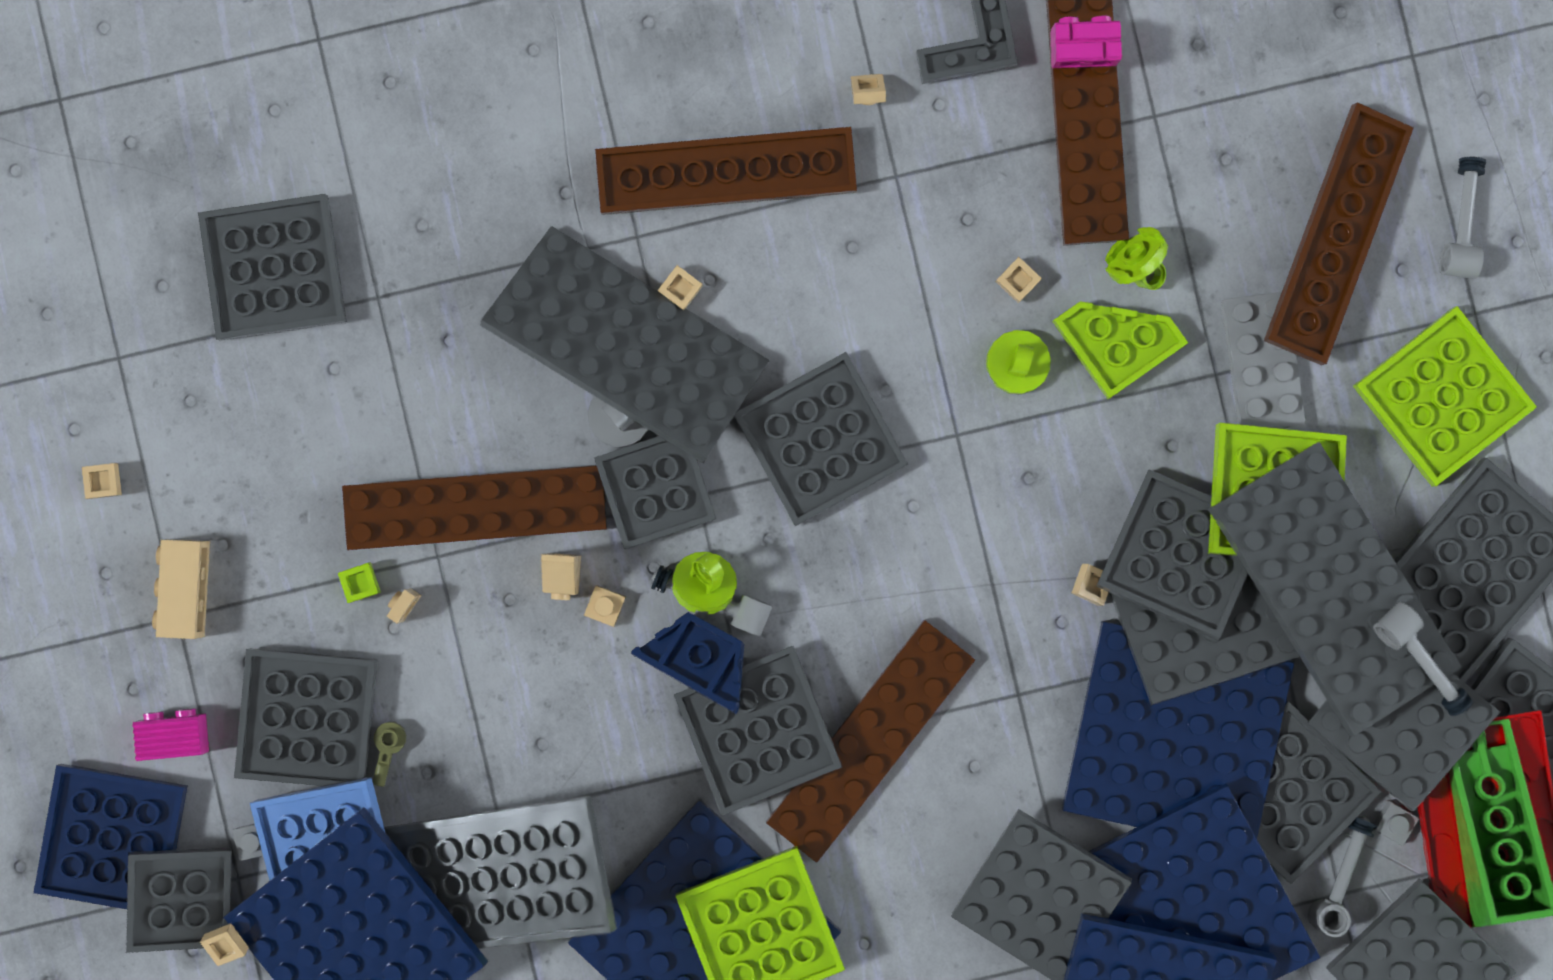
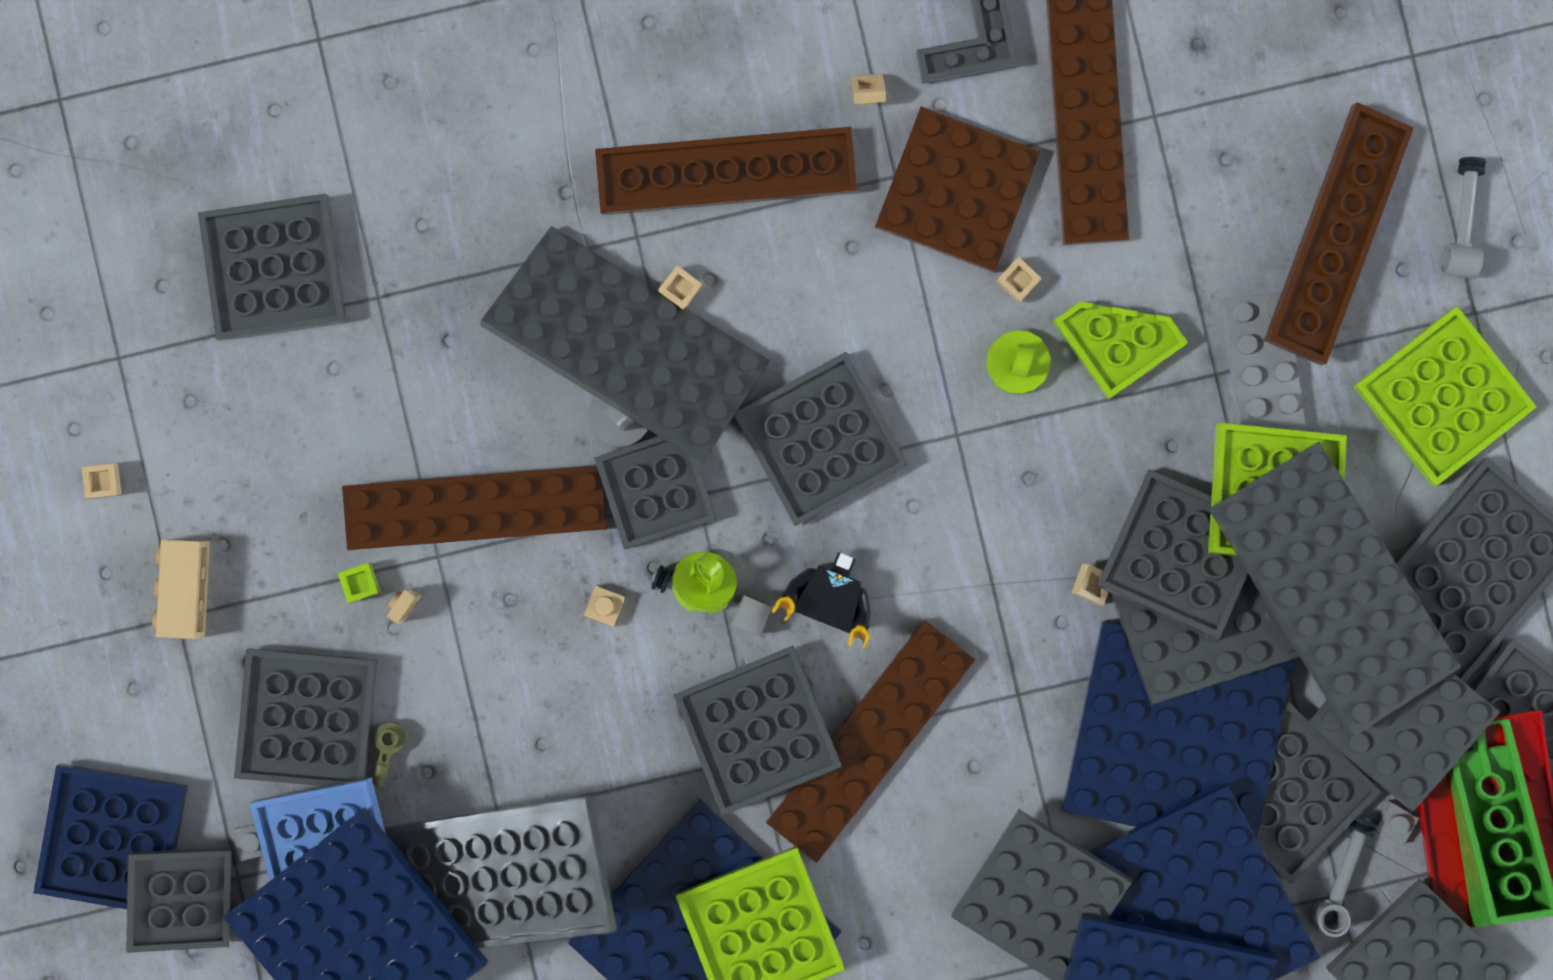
dark pink brick [132,708,209,761] -> none
tan plate [200,924,249,966] -> none
tan slope [541,553,581,600] -> none
dark blue wing [631,612,745,714] -> none
dark pink brick [1050,16,1122,68] -> none
lime tile [1105,227,1168,290] -> none
light grey piece [1373,602,1473,716] -> none
none -> black torso [772,552,871,649]
none -> reddish brown plate [875,107,1040,273]

